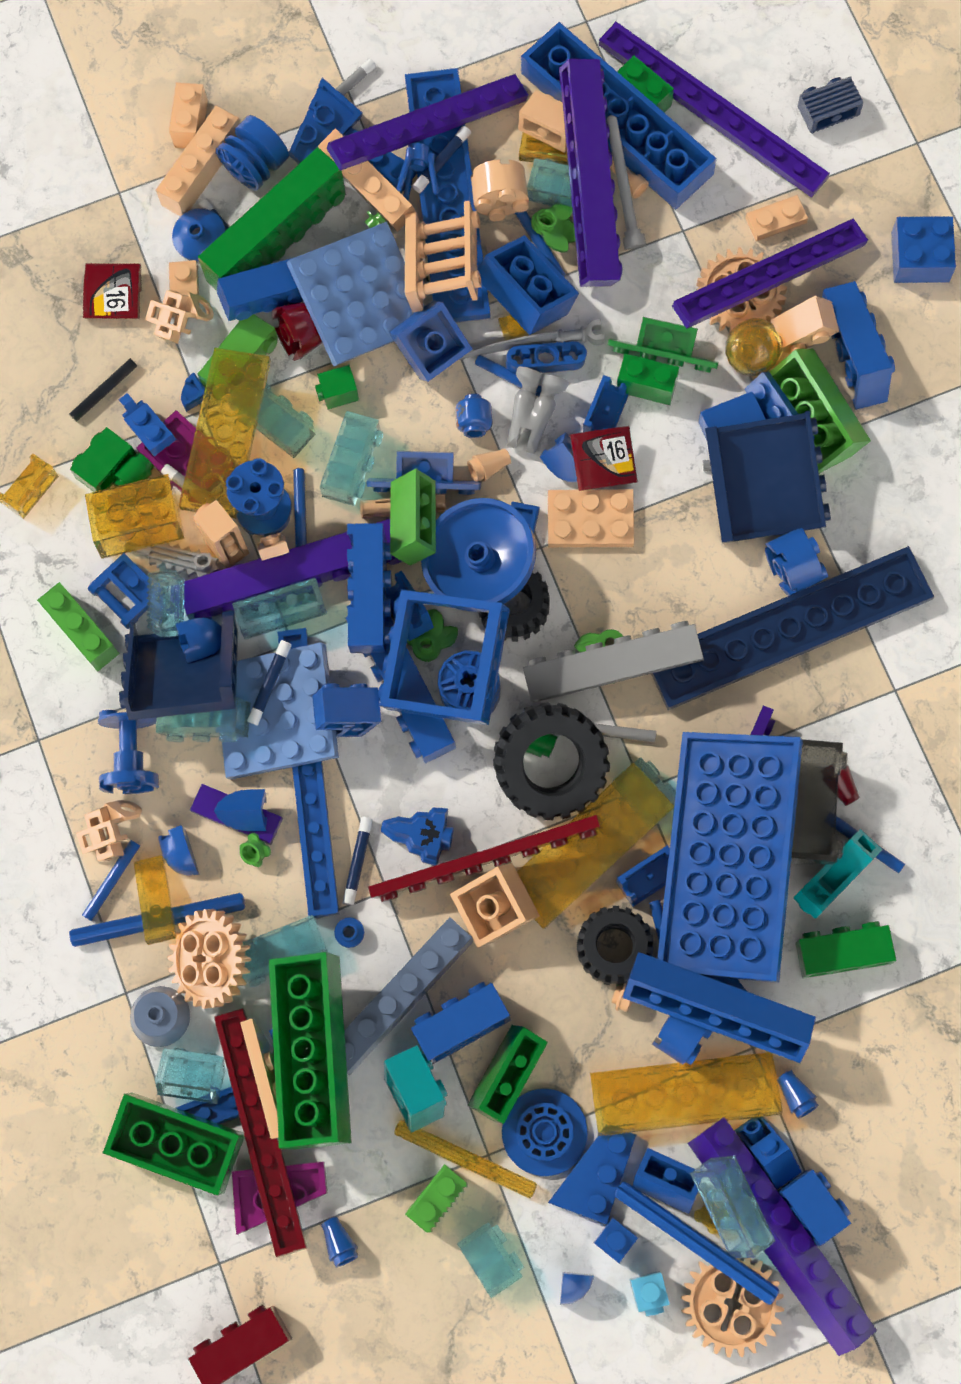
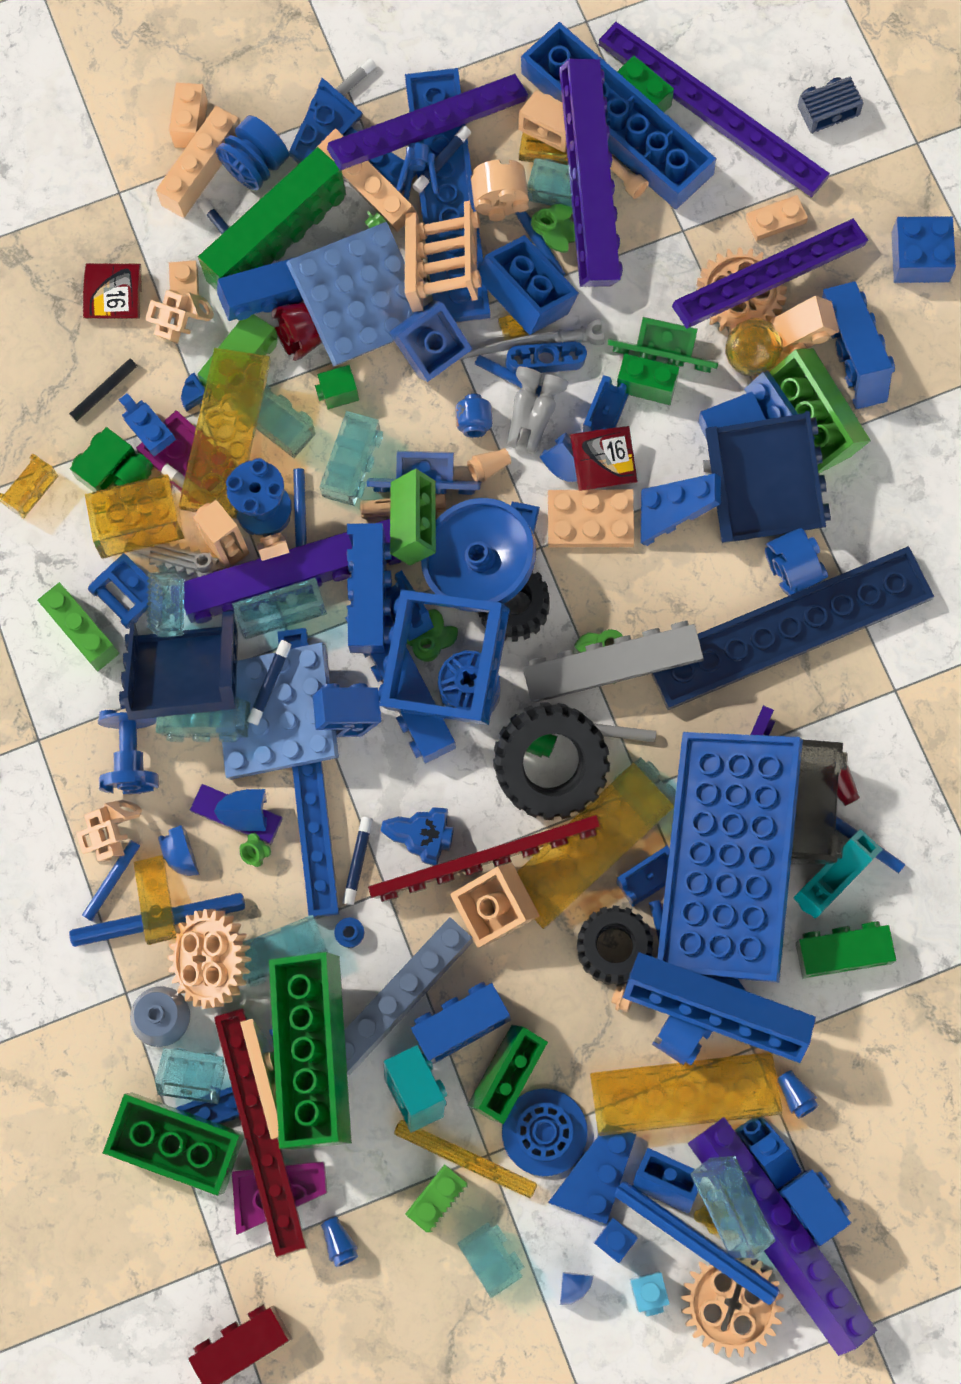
blue dish [172,208,226,261] -> none
blue brick [175,618,222,663] -> none
light grey piece [606,115,646,250] -> none
none -> blue wing [641,473,721,546]

